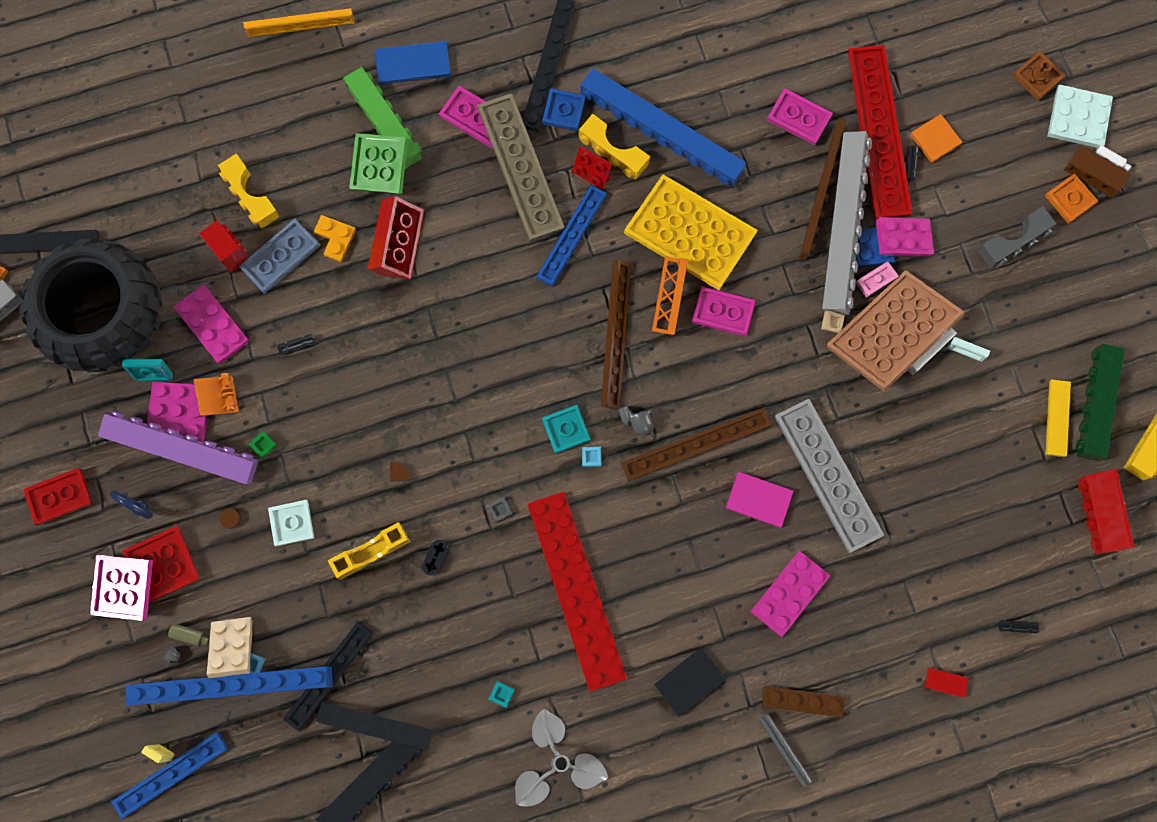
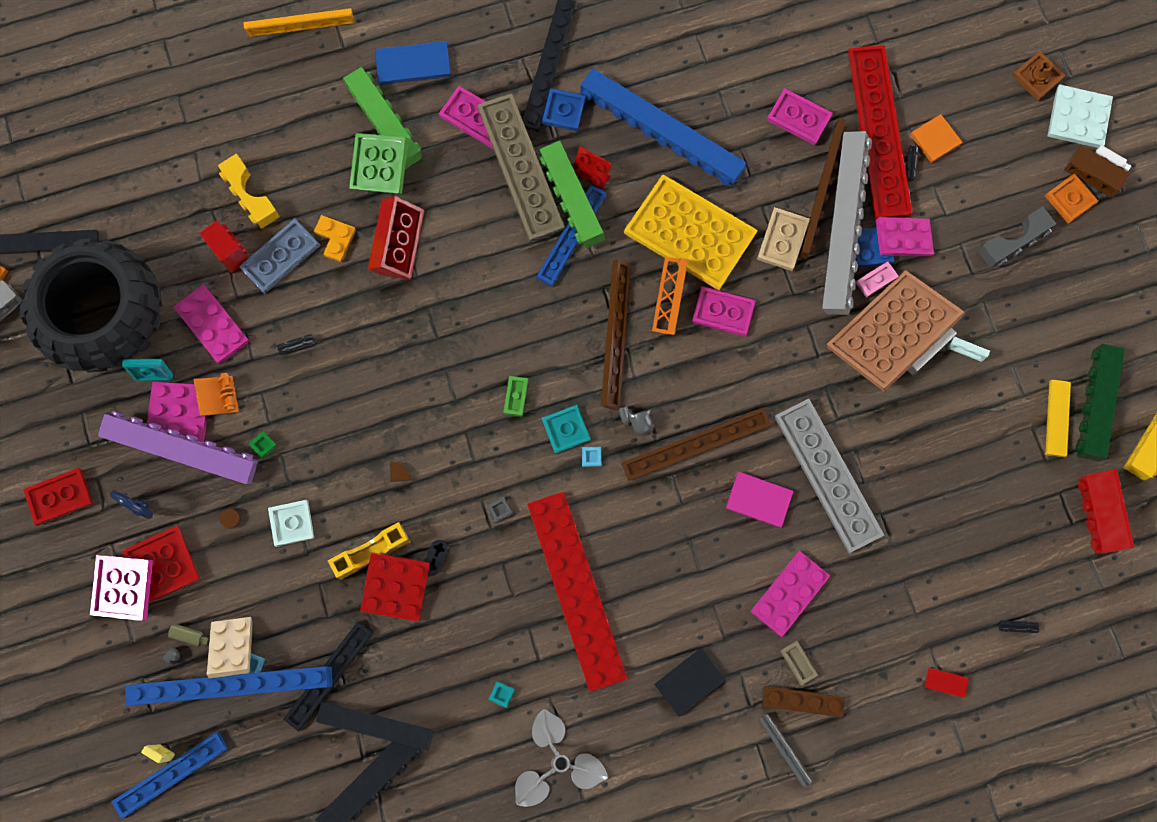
yellow arch [579,114,650,180] -> none
tan plate [821,311,845,334] -> none
none -> red plate [360,552,430,622]
none -> bright green plate [503,376,528,417]
none -> bright green brick [539,141,605,249]
none -> tan plate [757,207,810,271]
none -> dark tan tile [780,641,819,686]

